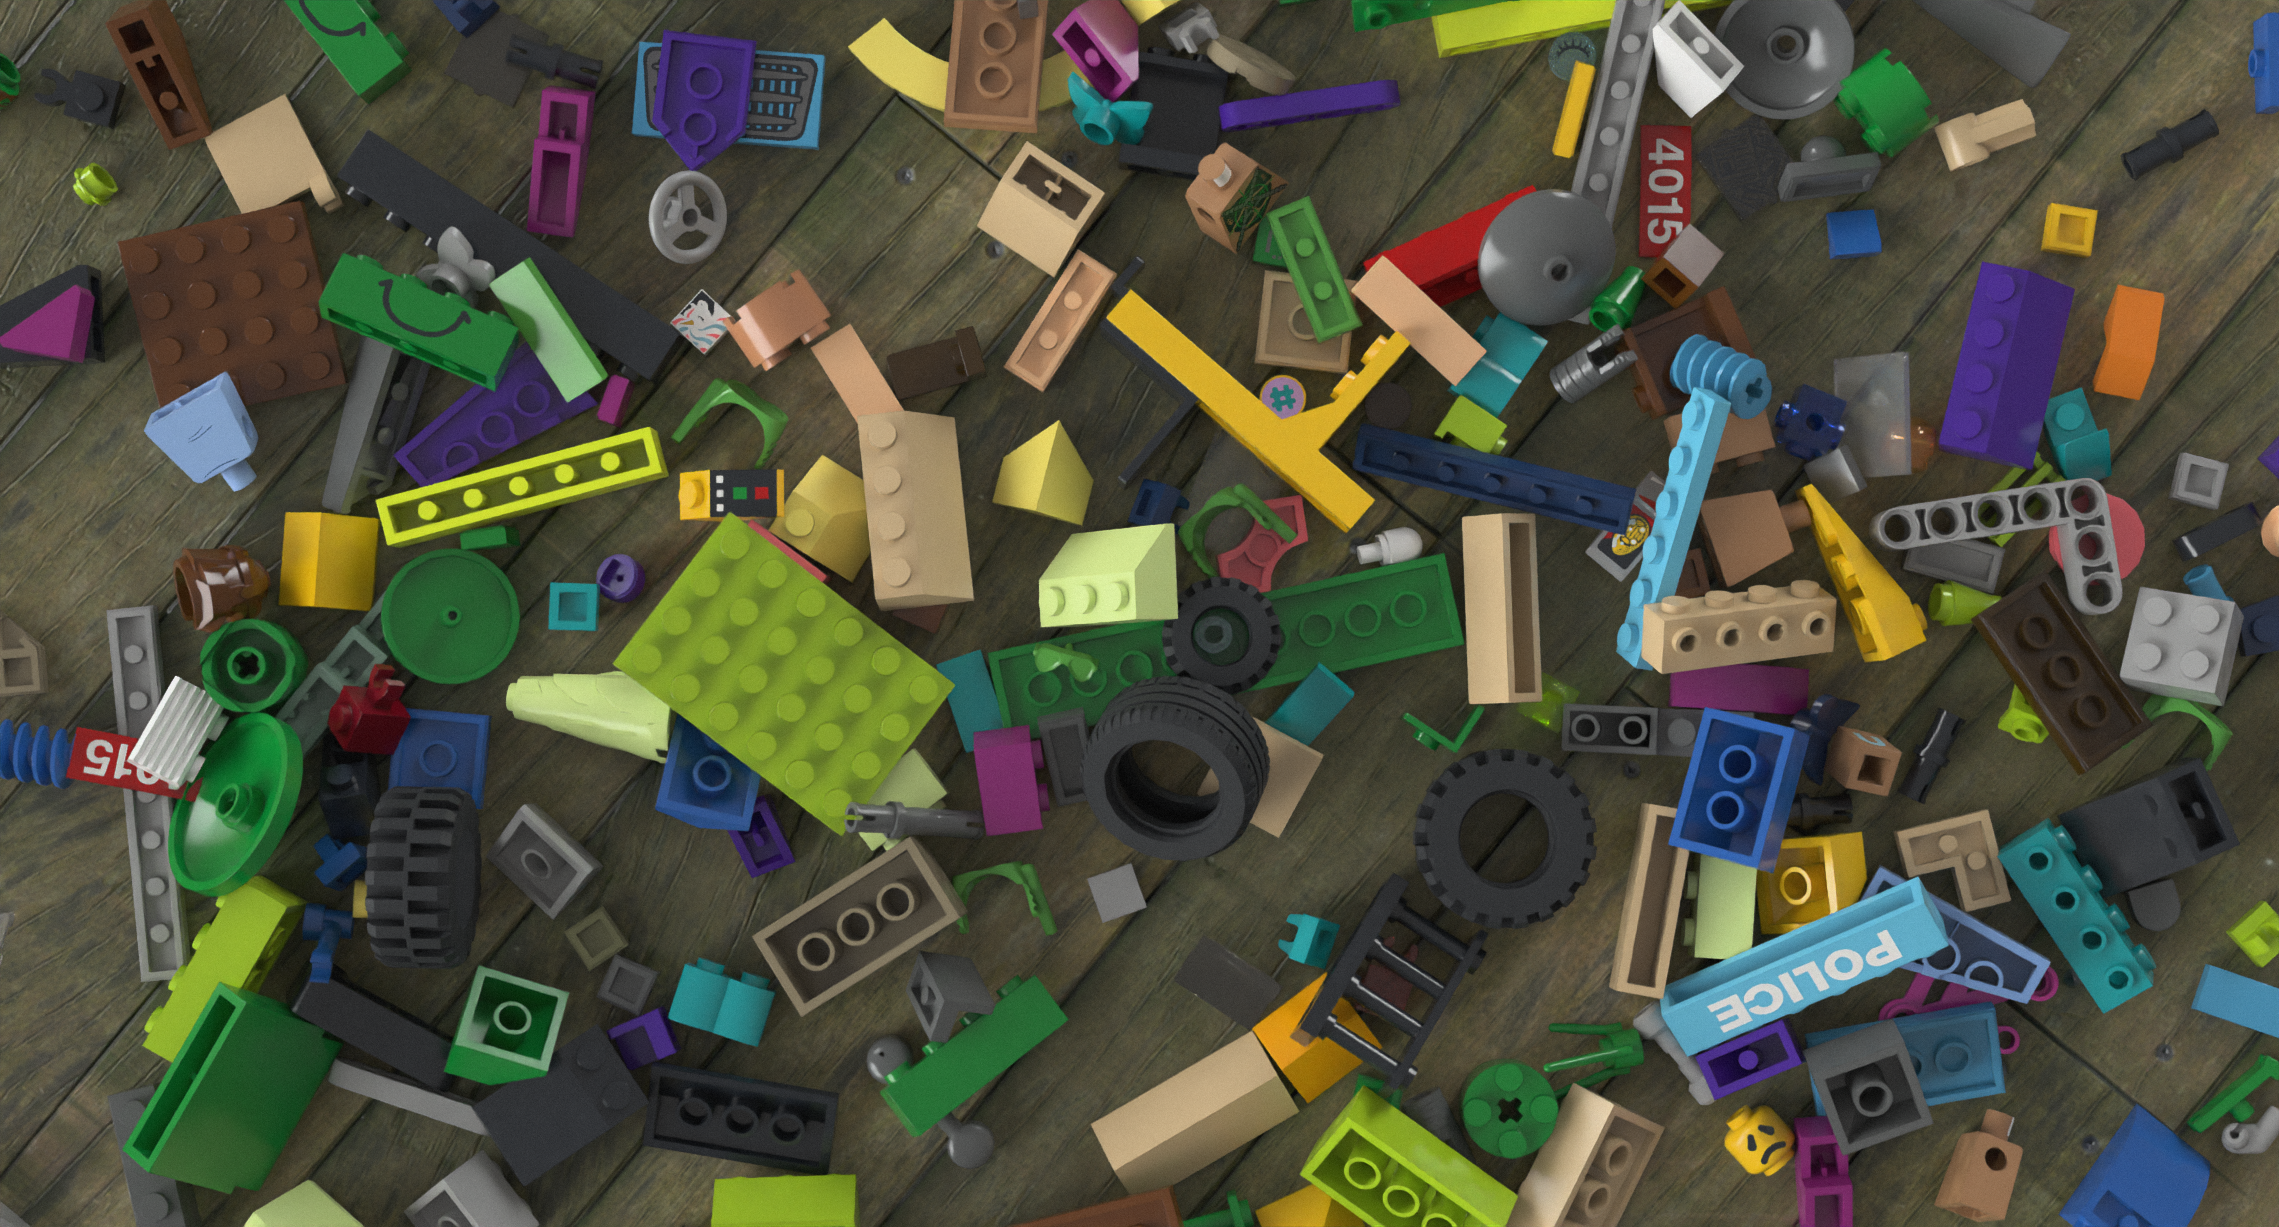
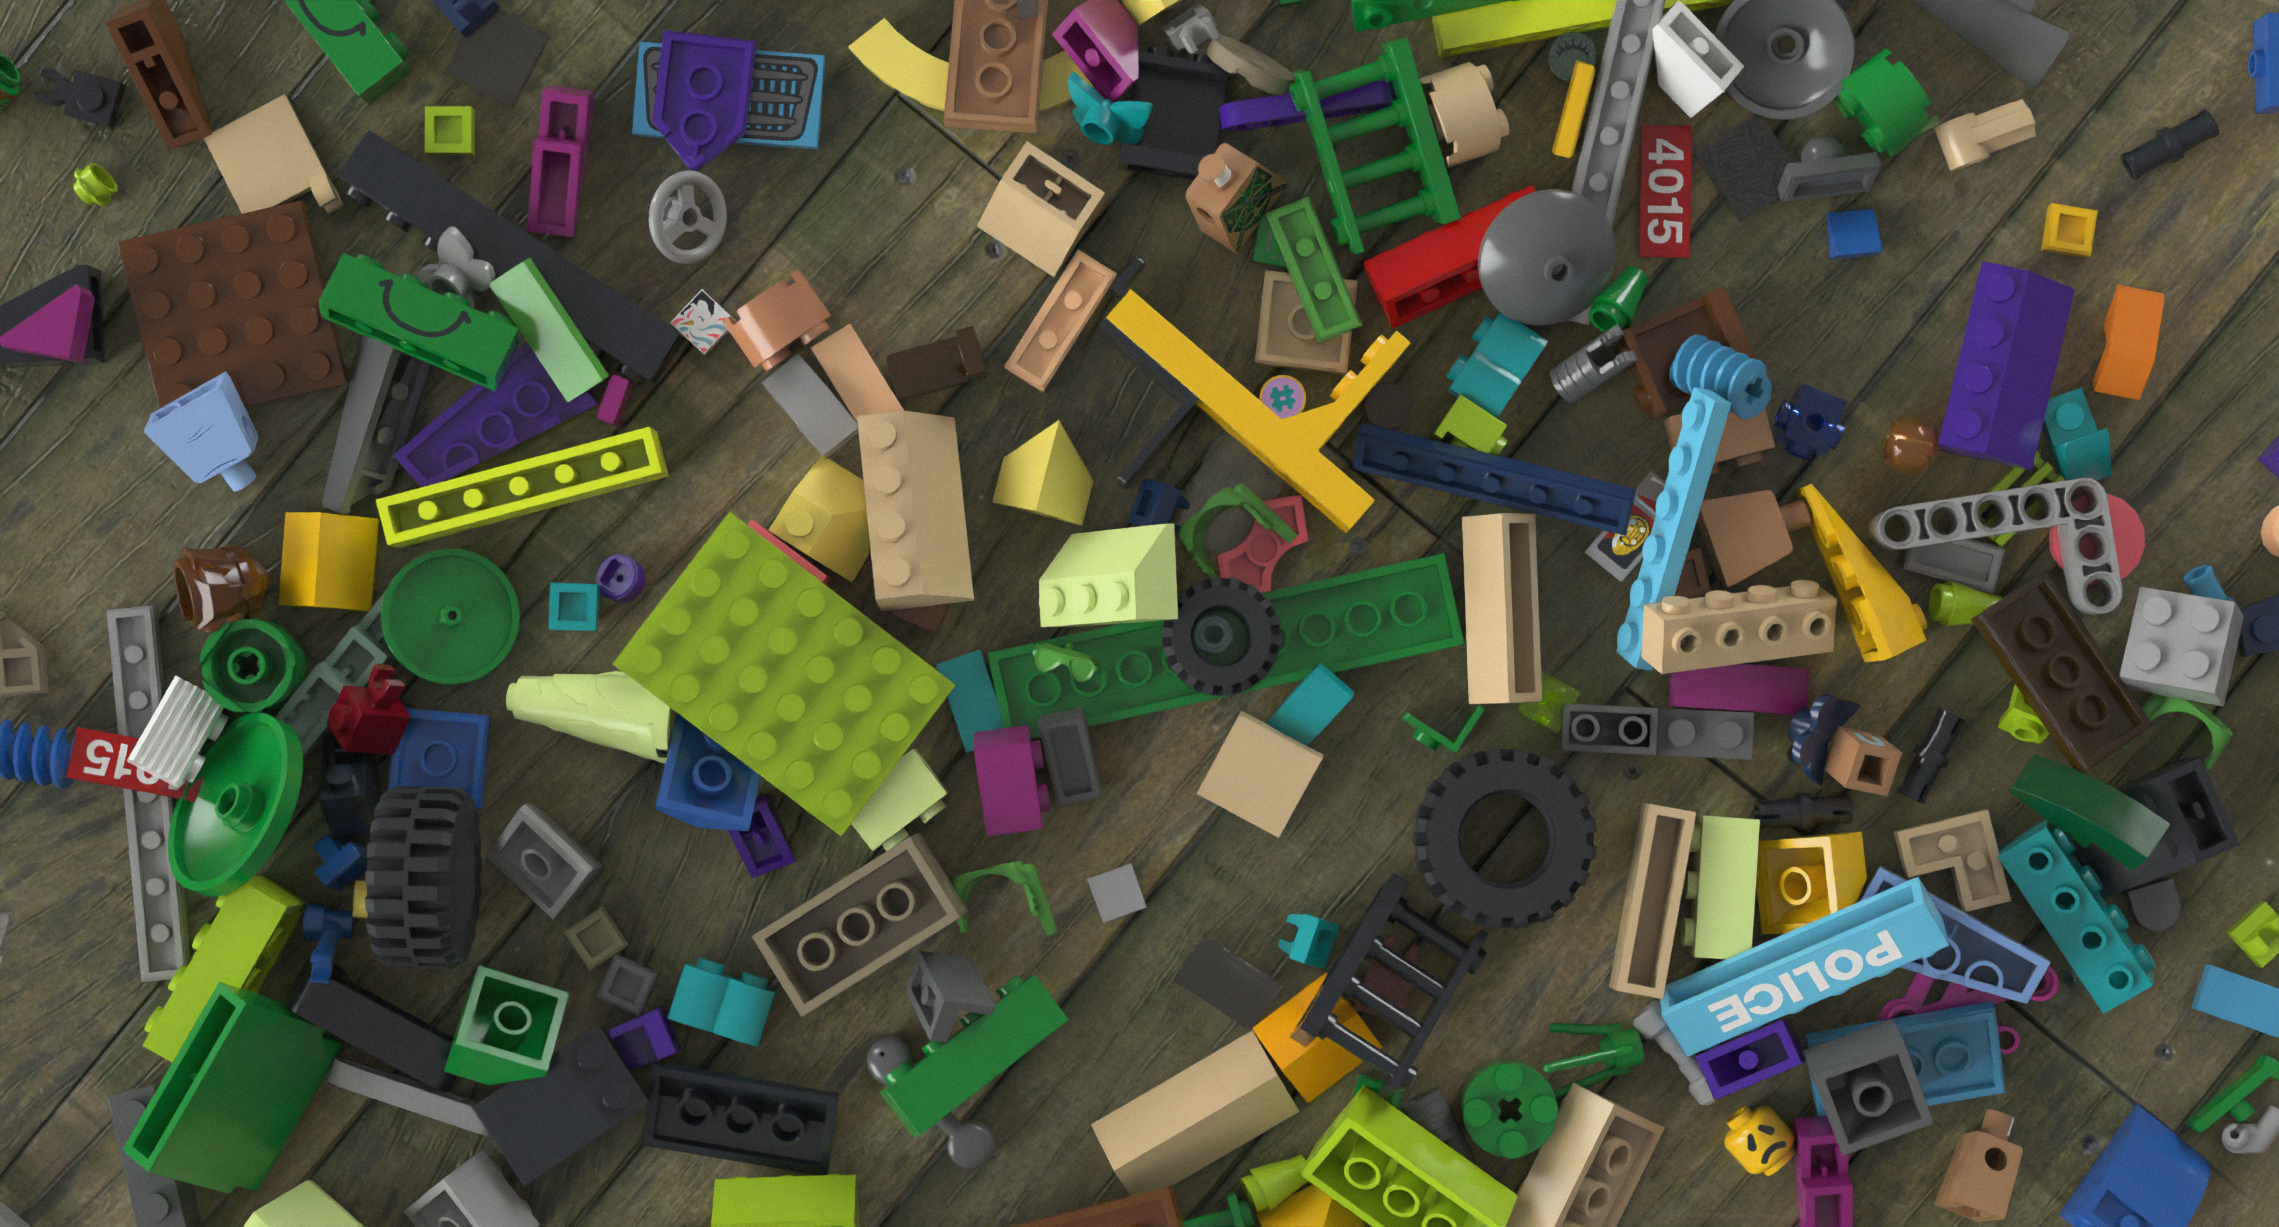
green tile [460,525,521,550] -> none
black pin [505,33,603,89] -> none
bright green helmet [670,378,788,470] -> none
slope [679,469,784,522] -> none
dark grey pin [844,801,985,840] -> none
black tyre [1080,676,1270,861] -> none
light nougat tile [1351,255,1487,386] -> none
white cylinder [1357,527,1423,567] -> none
brick [1641,223,1724,309] -> none
blue slope [1668,707,1810,873] -> none
dark grey tile [1803,445,1868,504] -> none
clear piece [1834,352,1912,478] -> none
light grey tile [2168,453,2229,510] -> none
black beam [2172,501,2263,562] -> none
none -> lime plate [425,106,475,156]
none -> light grey slope [762,354,859,459]
none -> lime cone [1240,1154,1309,1213]
none -> green fence [1290,37,1461,254]
none -> tan brick [1420,62,1509,169]
none -> dark green slope [2008,754,2170,871]

